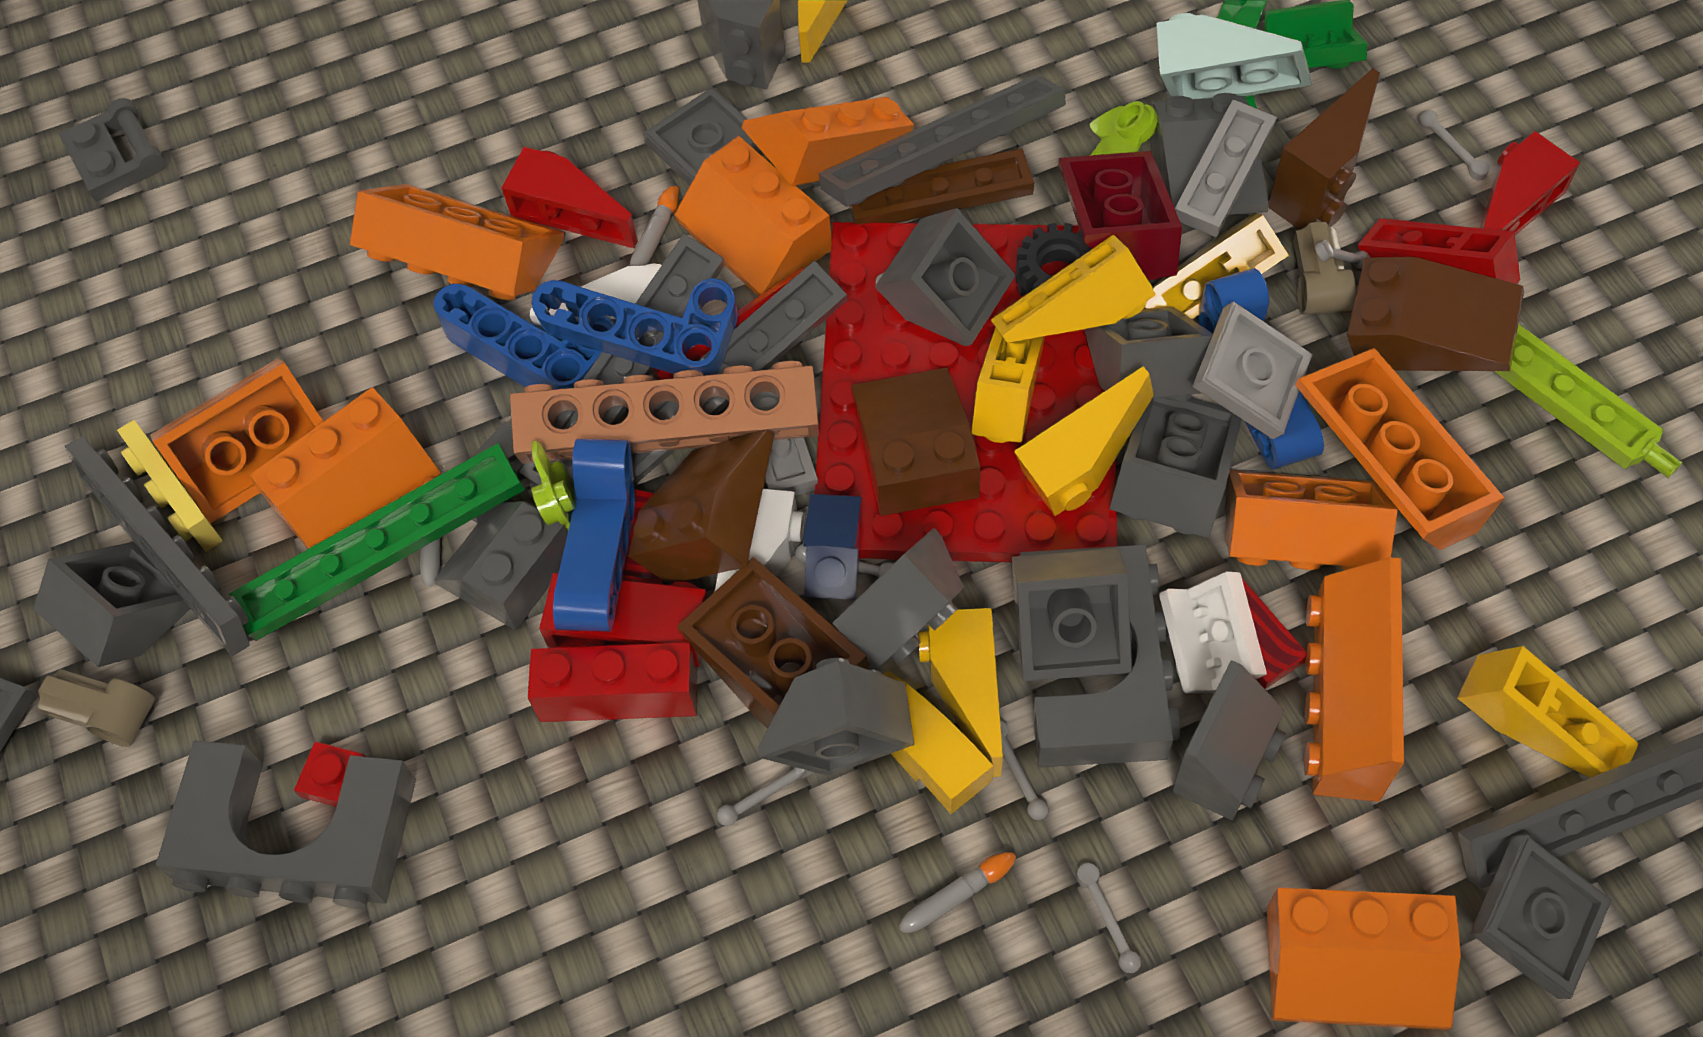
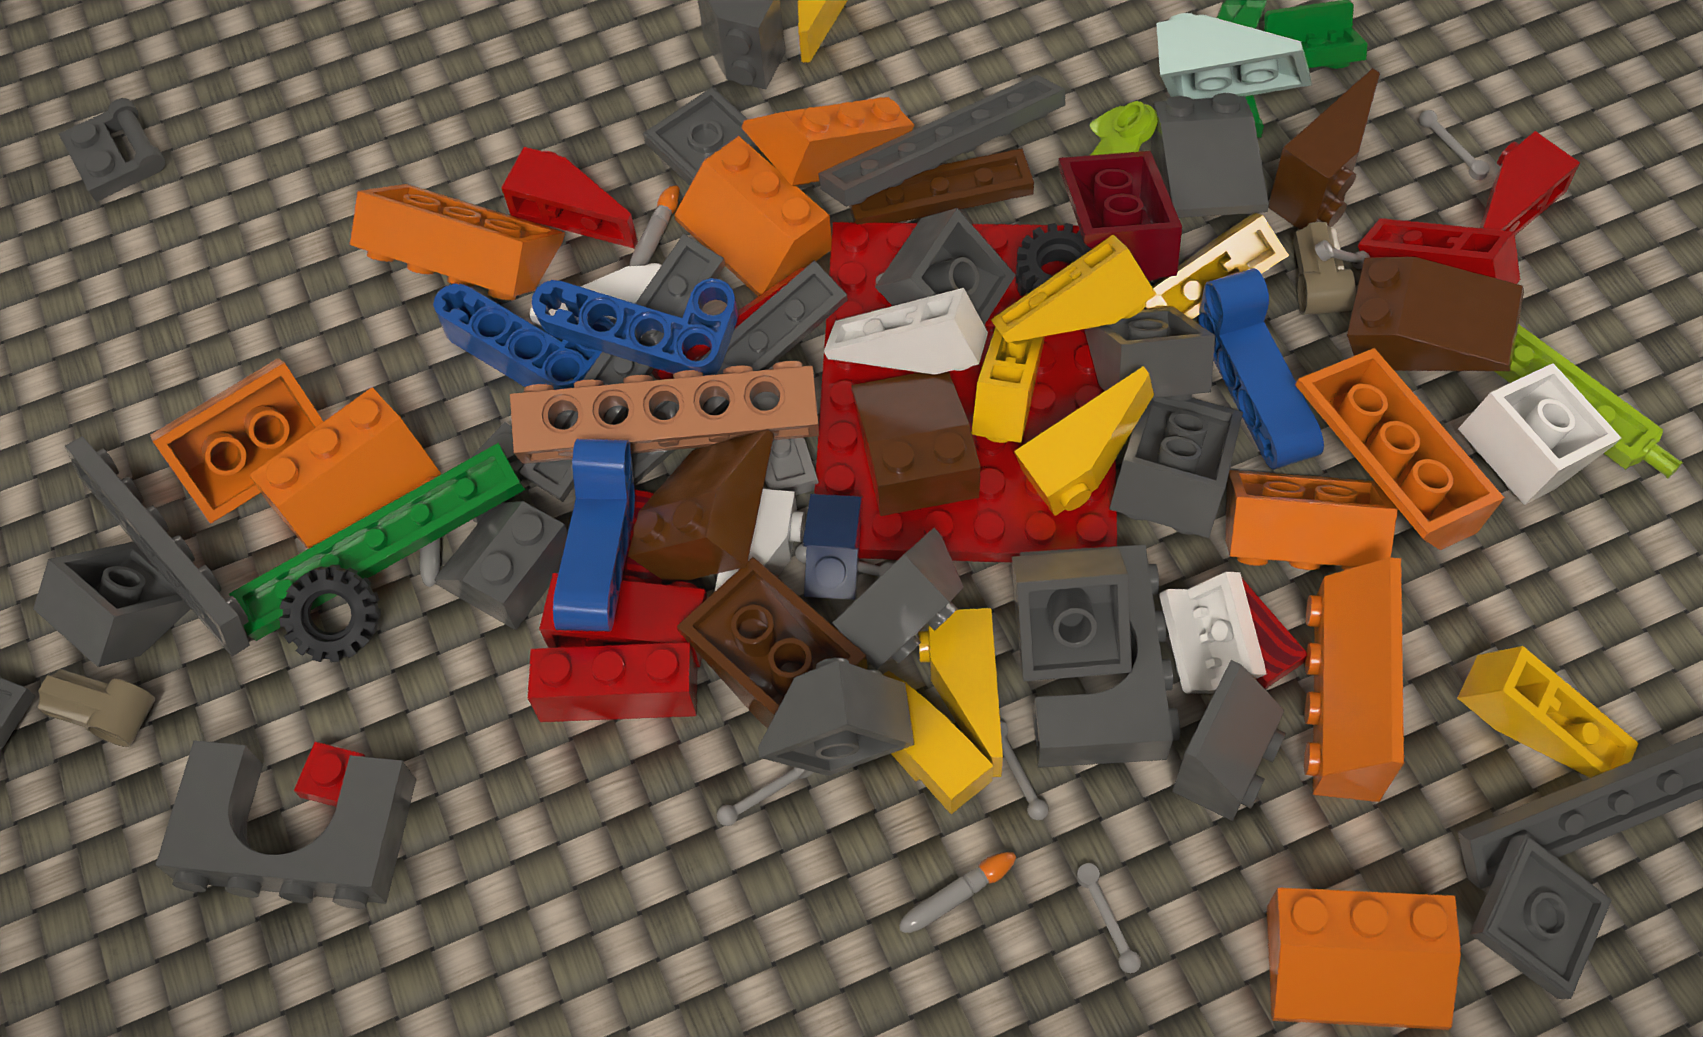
light yellow plate [117,420,223,552] -> none
lime plate [531,440,576,530] -> none
light grey plate [1175,100,1277,238] -> none
light grey tile [1192,301,1312,439] -> none
none -> black tyre [279,565,381,663]
none -> white slope [824,288,988,375]
none -> white slope [1458,363,1621,505]

